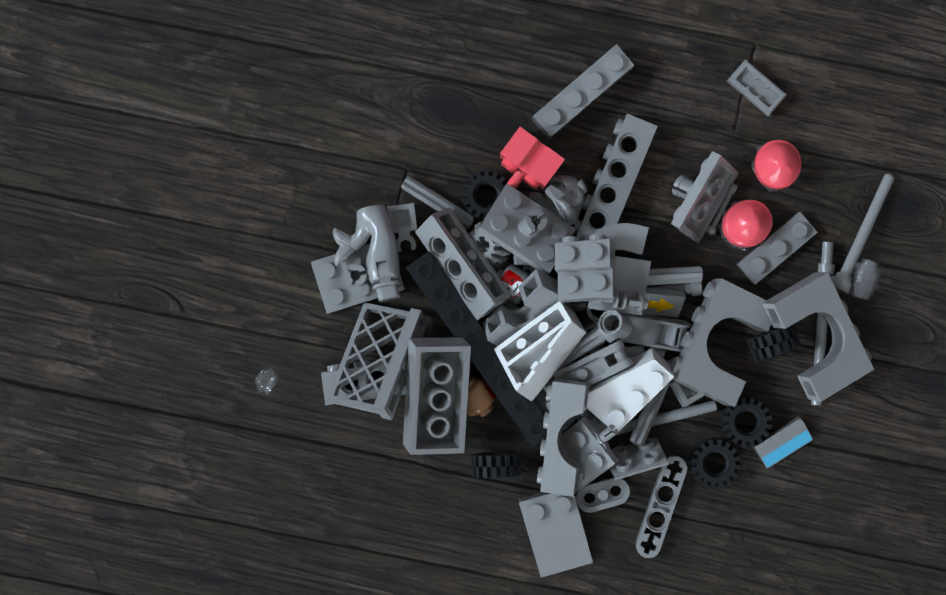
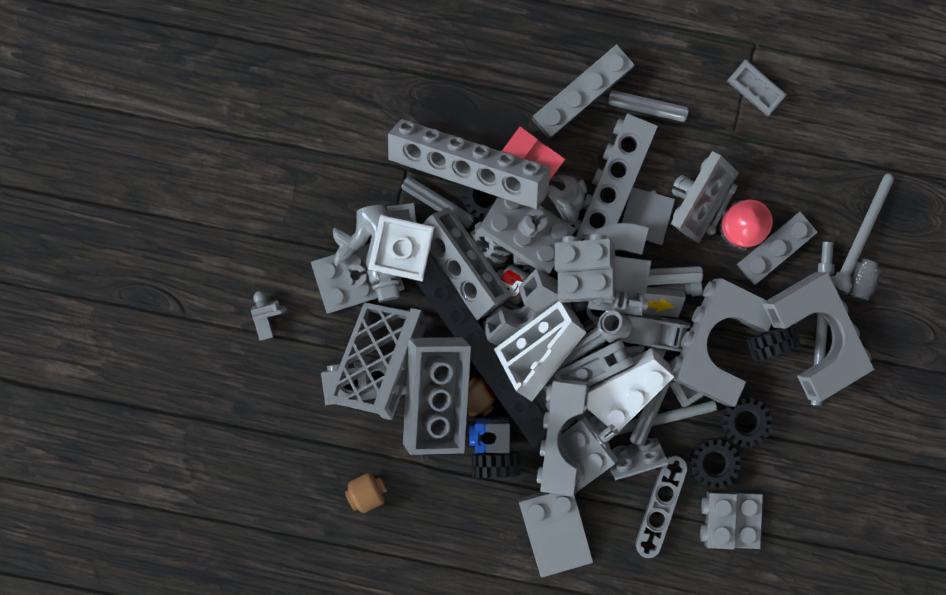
clear plate [254,368,279,394] -> none
light grey plate [576,477,630,513] -> none
coral hair [751,140,801,192] -> none
light grey slope [753,417,813,469] -> none
none -> light grey piece [251,291,287,341]
none -> medium nougat head [345,473,388,513]
none -> white plate [368,215,435,282]
none -> light grey brick [388,119,550,209]
none -> piece [469,416,510,453]
none -> light grey axle [608,90,689,122]
none -> light grey piece [622,187,675,245]
none -> light grey plate [700,491,763,549]

